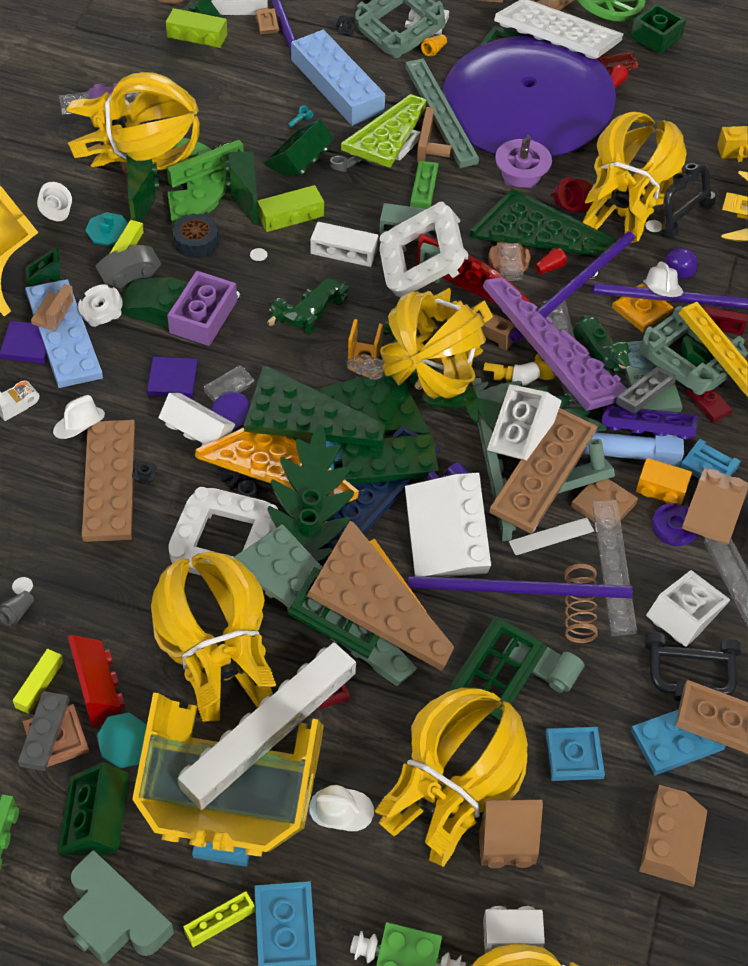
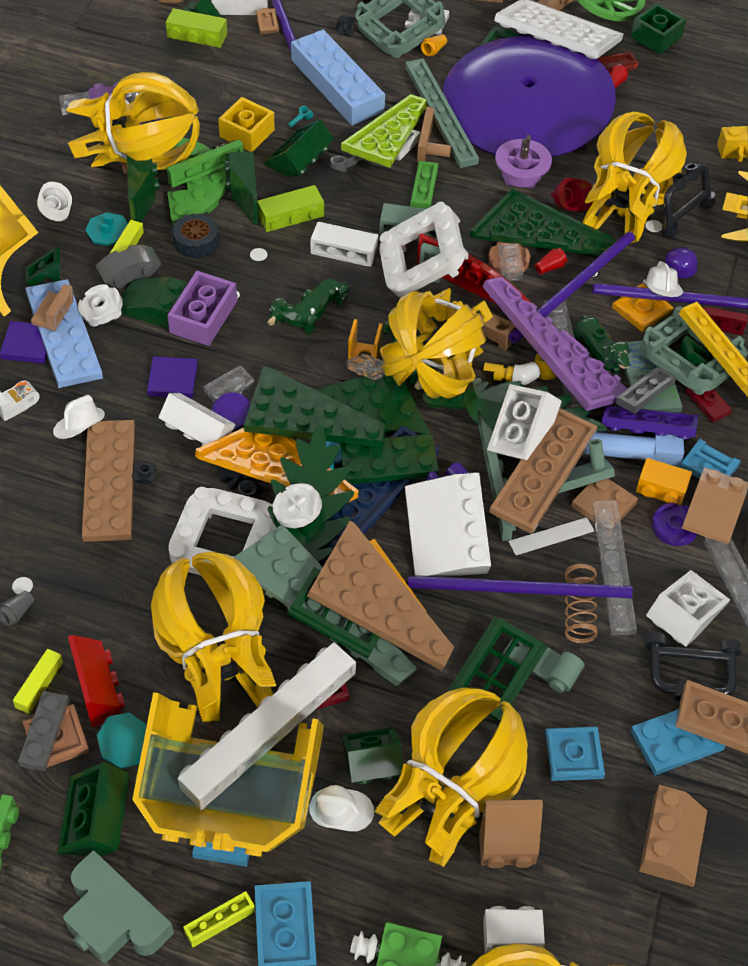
none -> yellow brick [218,97,275,151]
none -> white tile [273,483,322,528]
none -> dark green slope [341,727,403,784]

